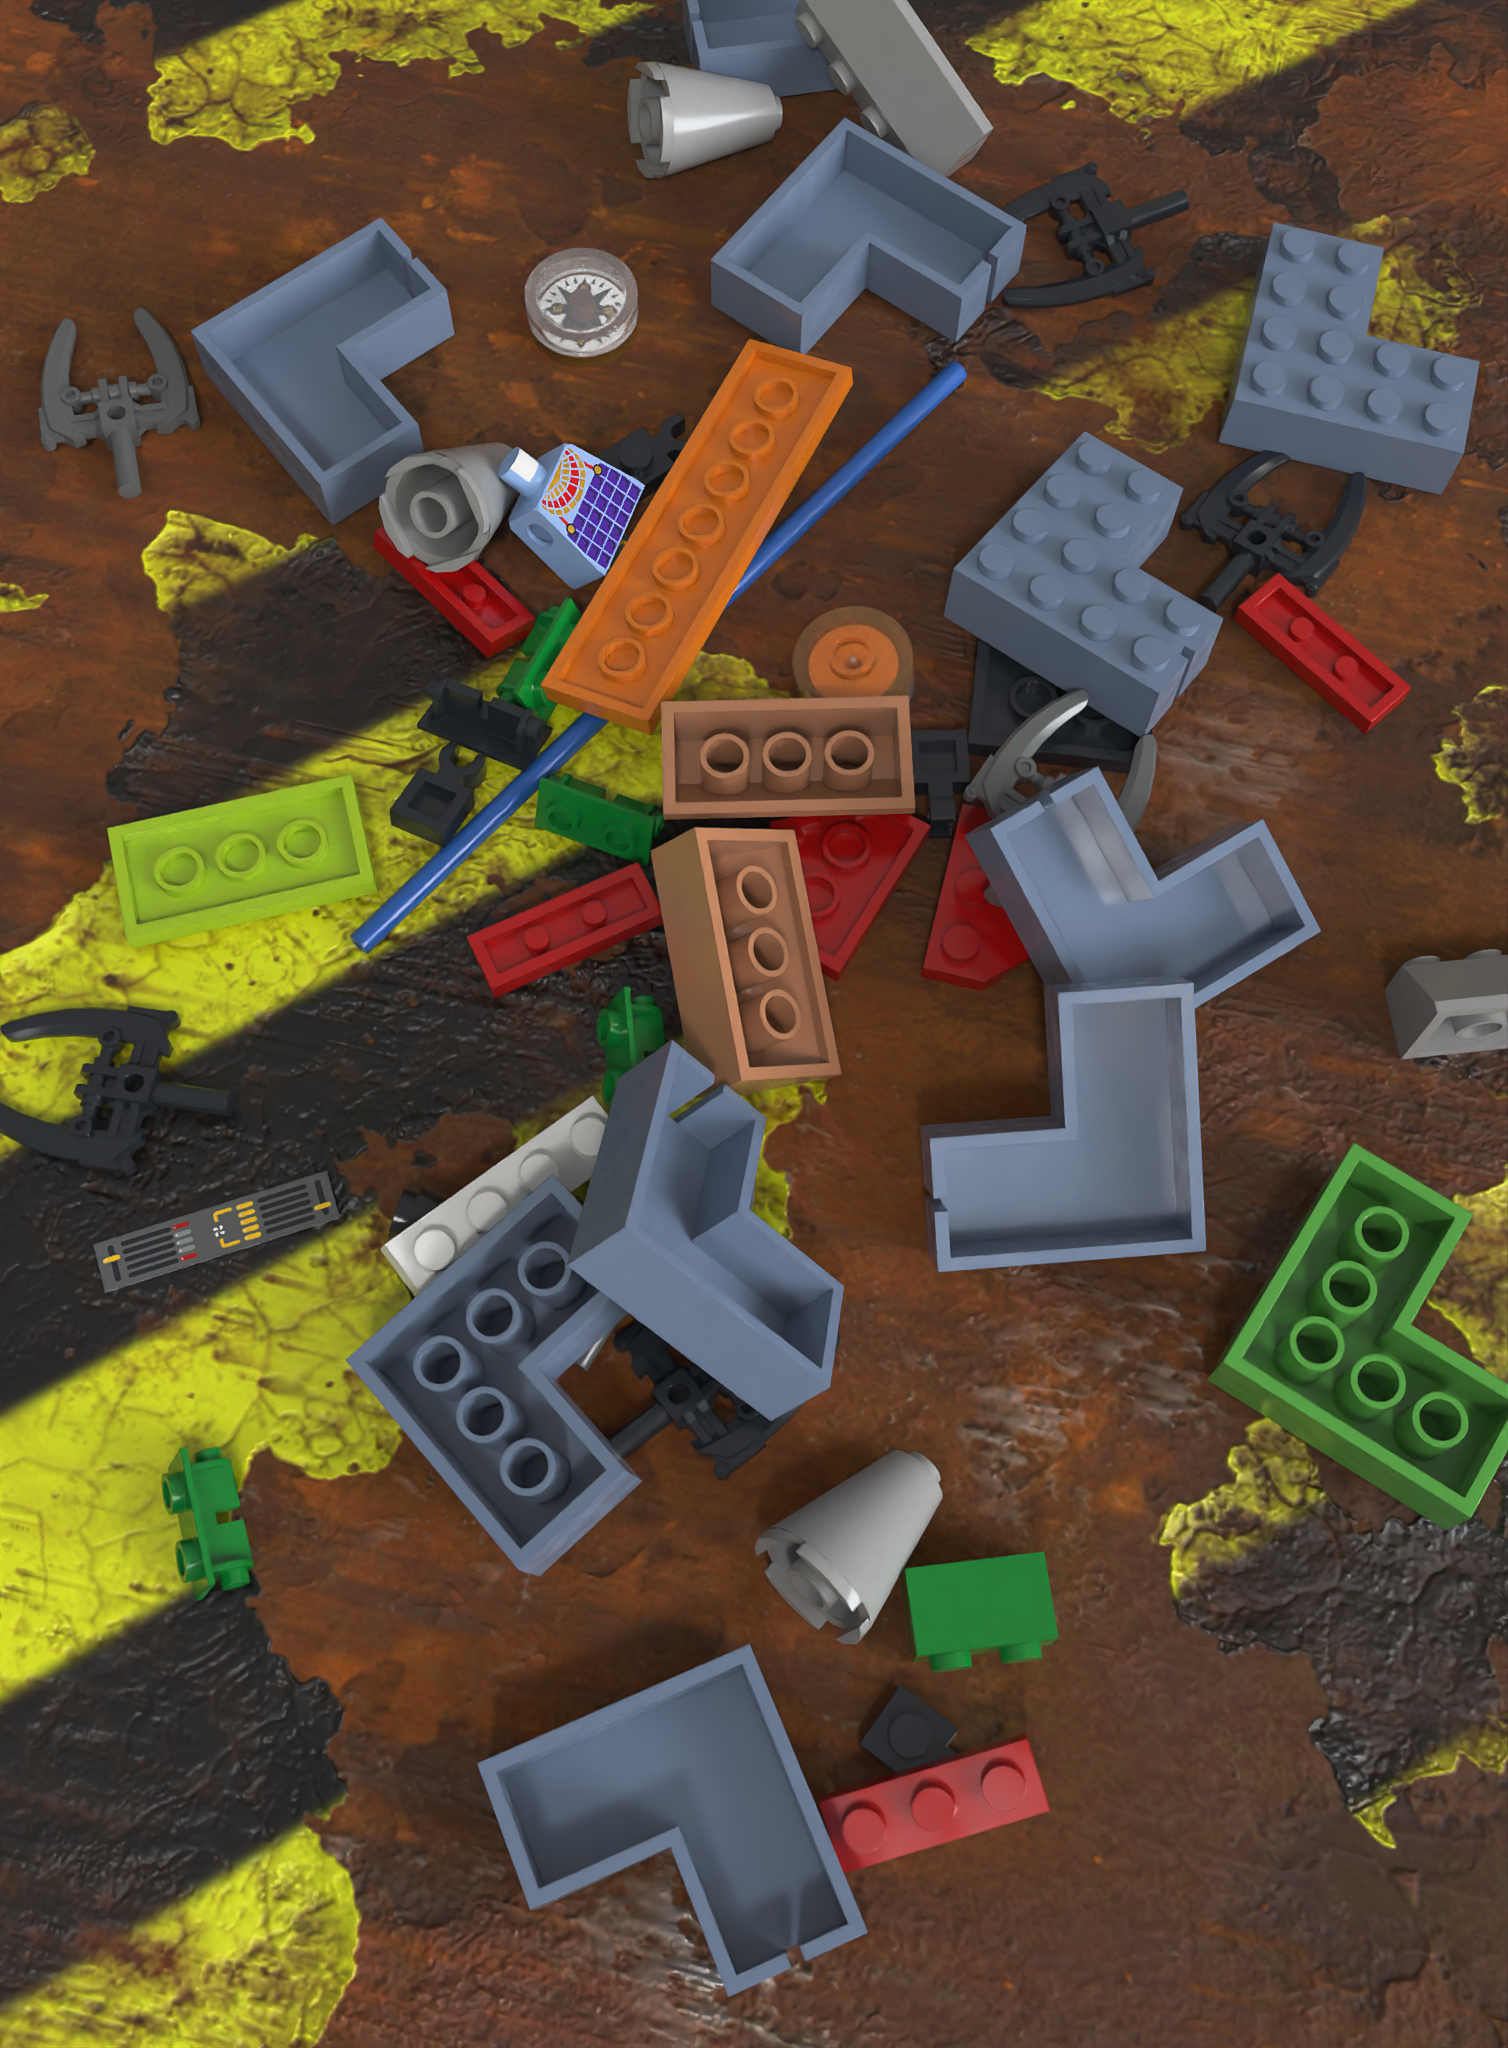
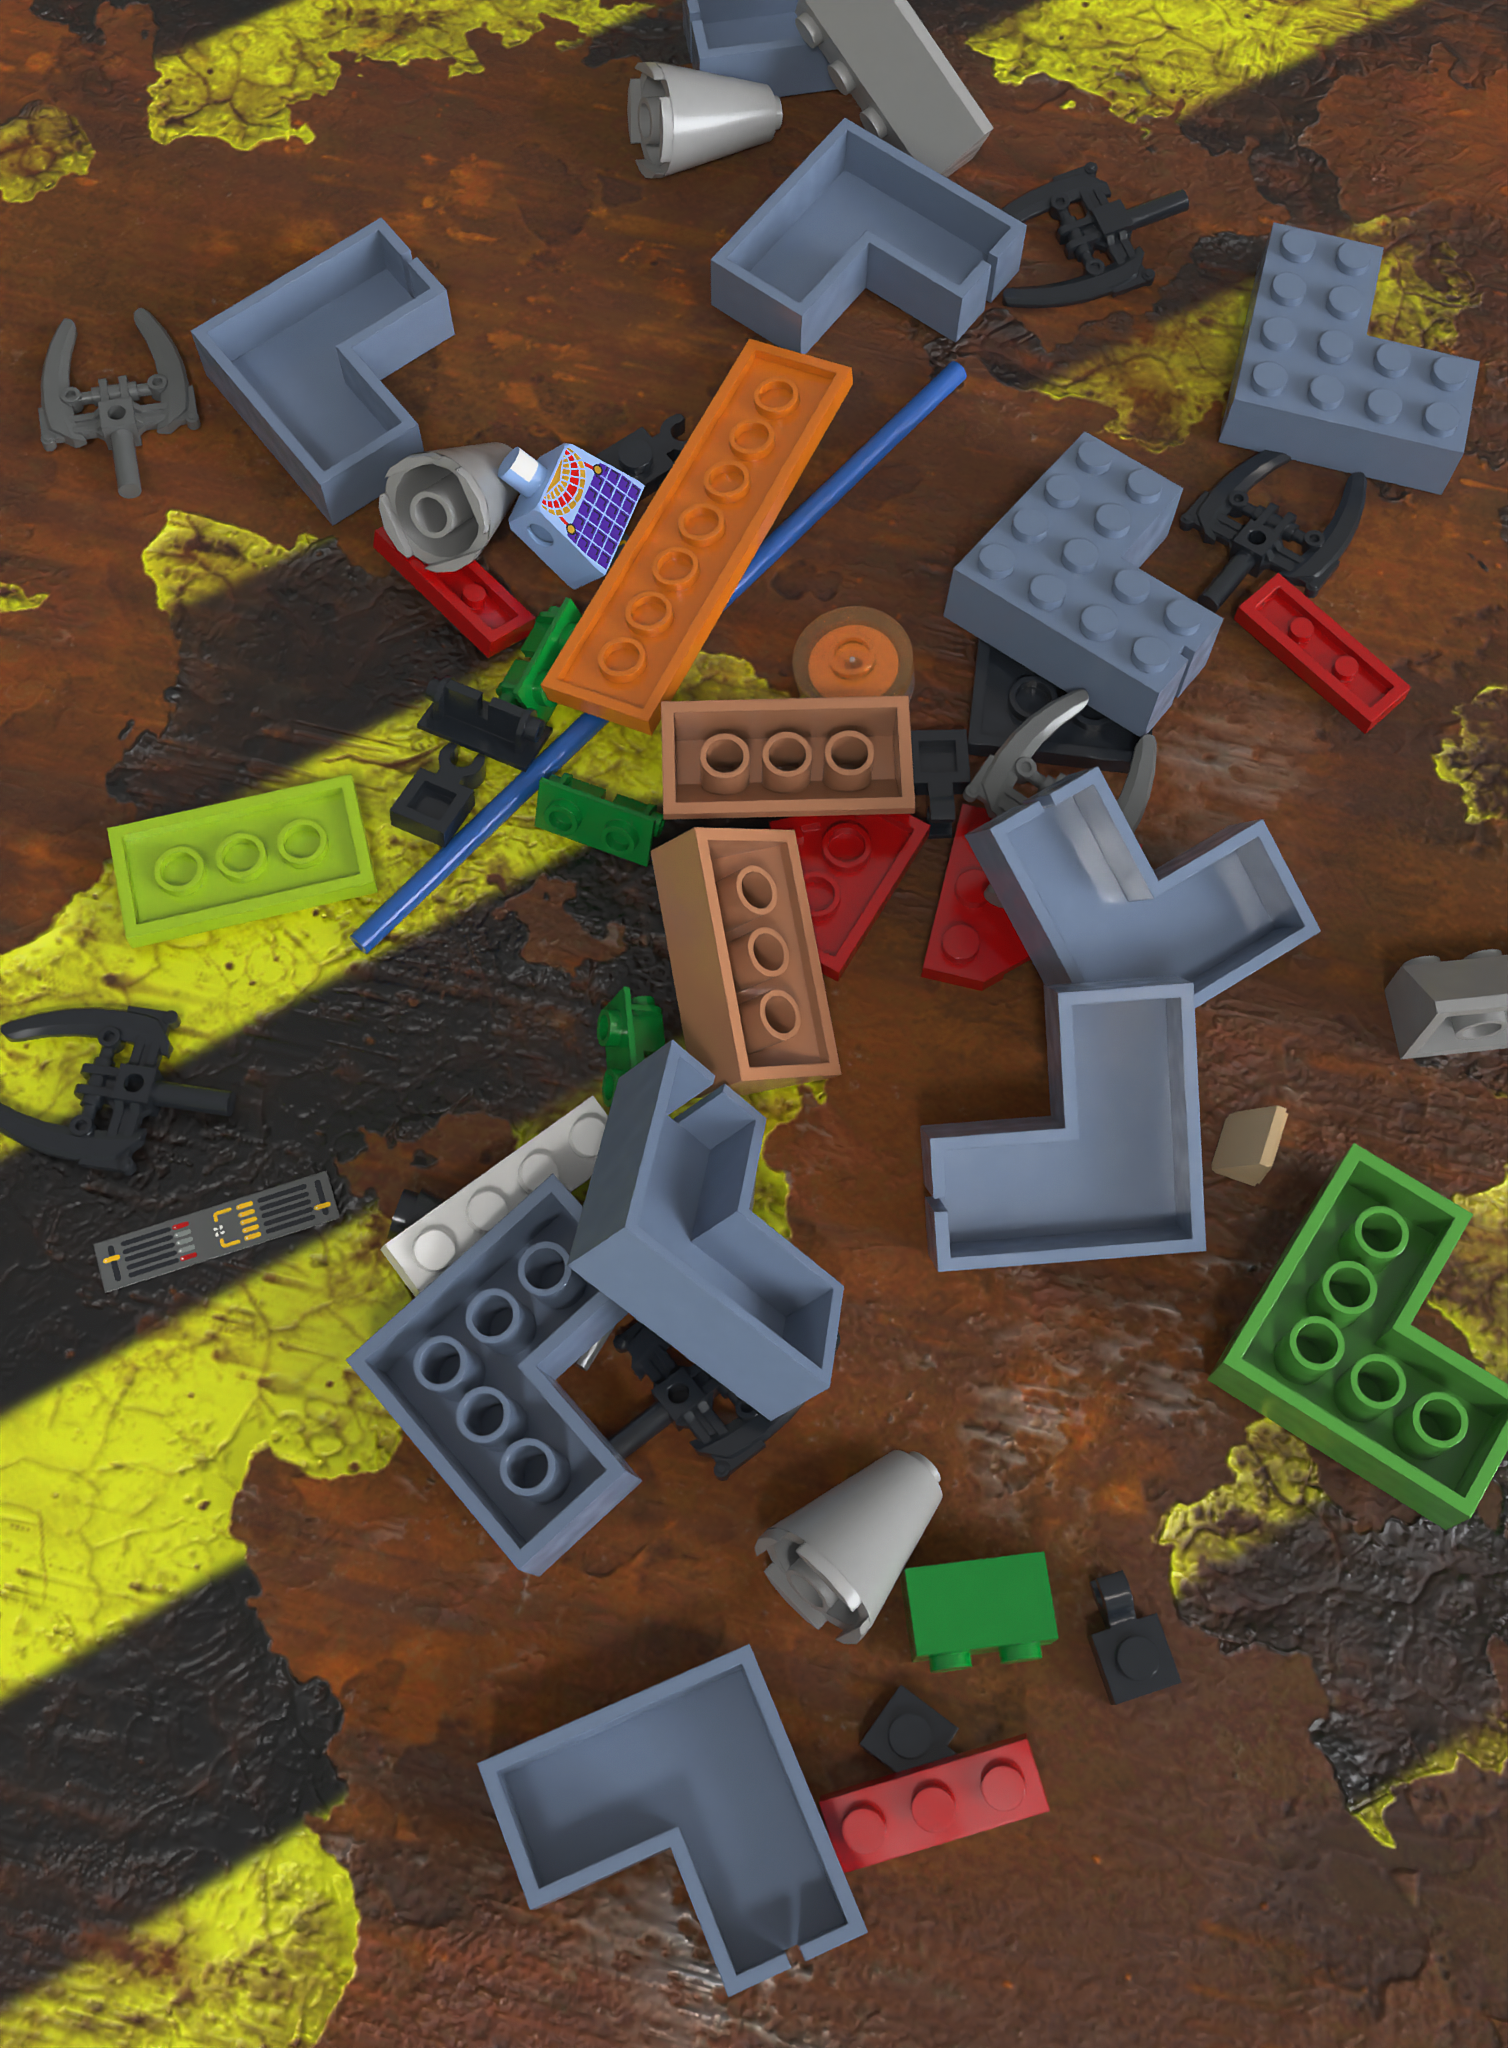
green hinge [161,1447,254,1601] -> none
red plate [466,862,663,998] -> none
clear piece [525,248,639,368] -> none
none -> black plate [1087,1570,1182,1705]
none -> tan slope [1211,1105,1288,1187]

